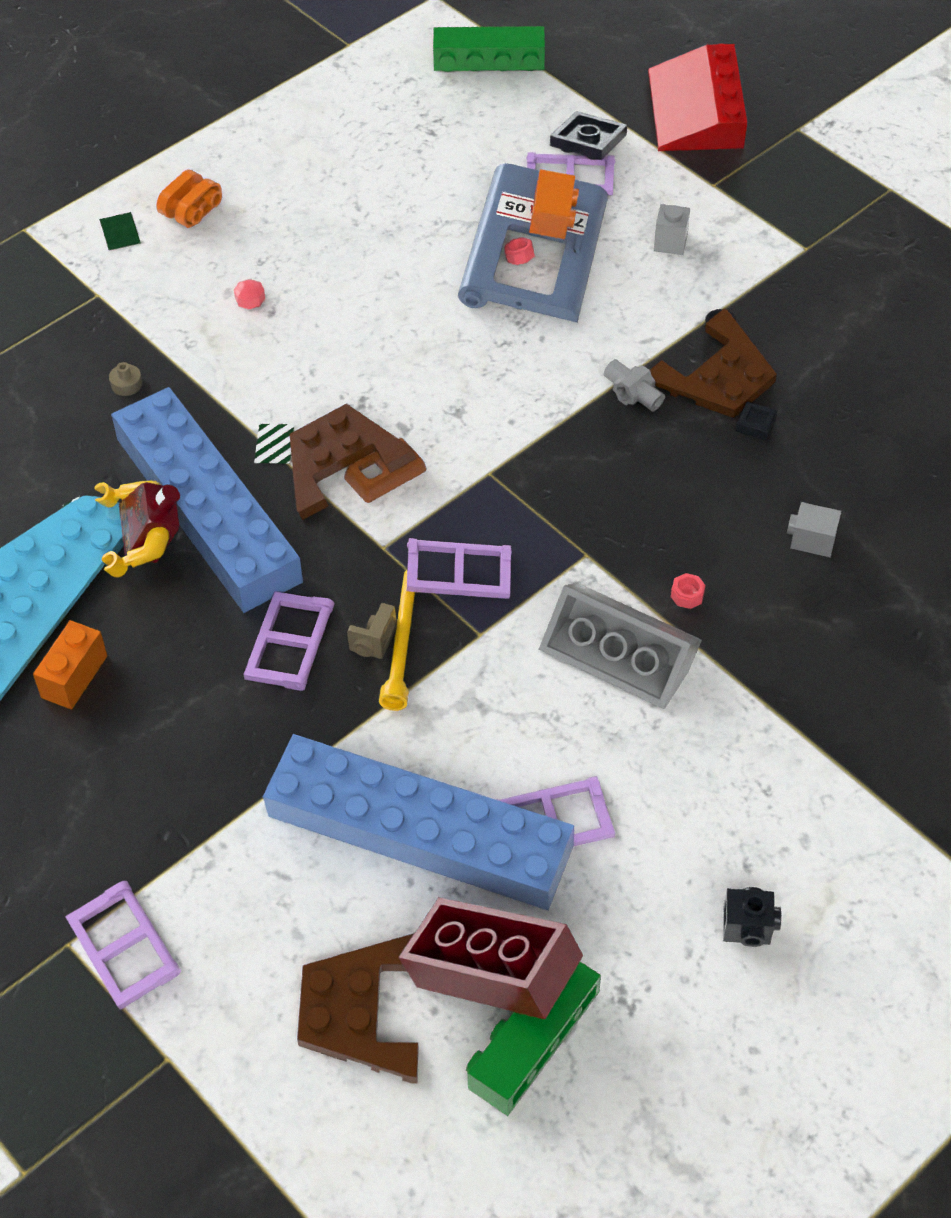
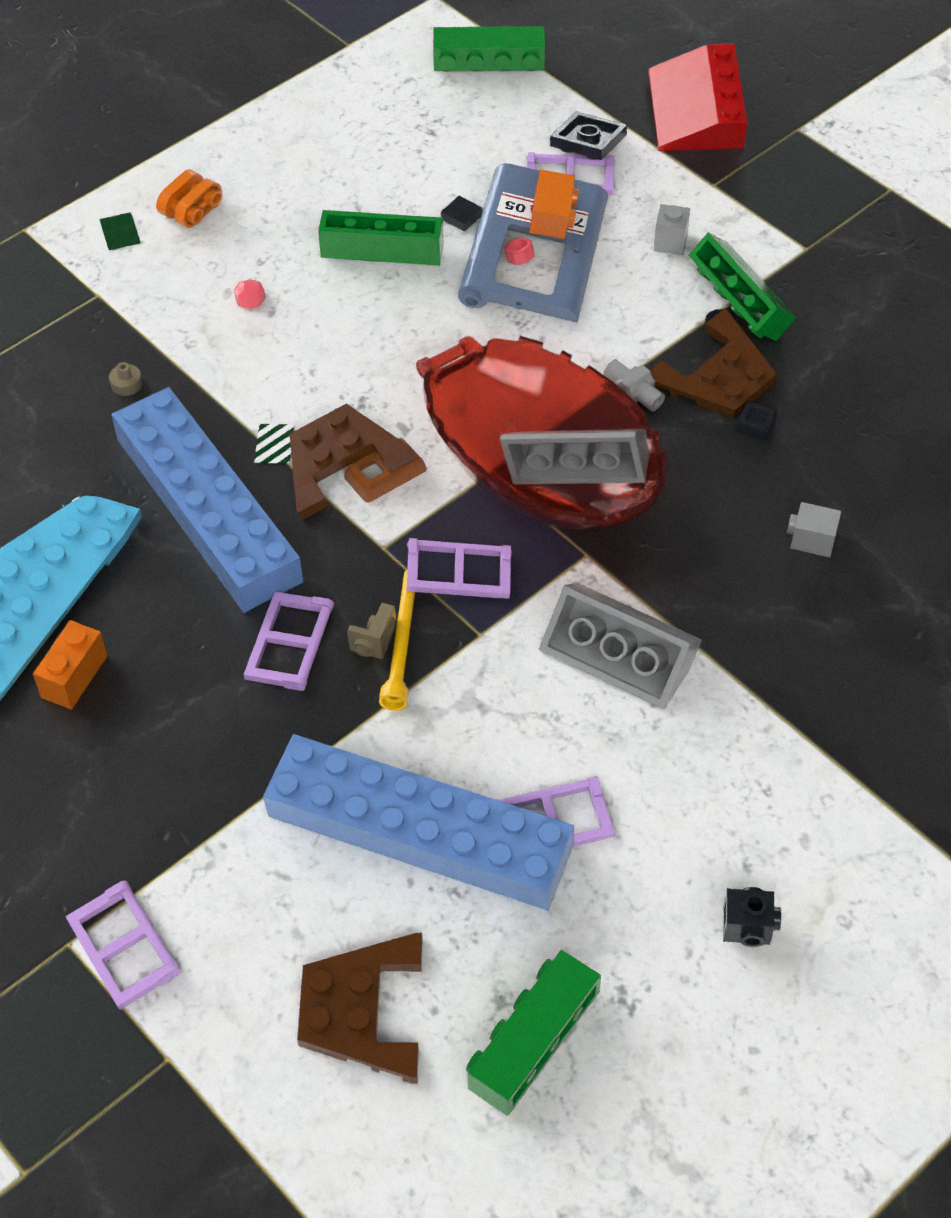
torso [94,480,180,578] -> none
dark red brick [398,897,583,1020] -> none
coral tile [671,573,706,609] -> none
none -> green brick [318,210,444,265]
none -> clear red windscreen [416,336,668,530]
none -> black tile [441,196,482,231]
none -> light grey slope [500,429,650,484]
none -> green brick [688,232,797,341]

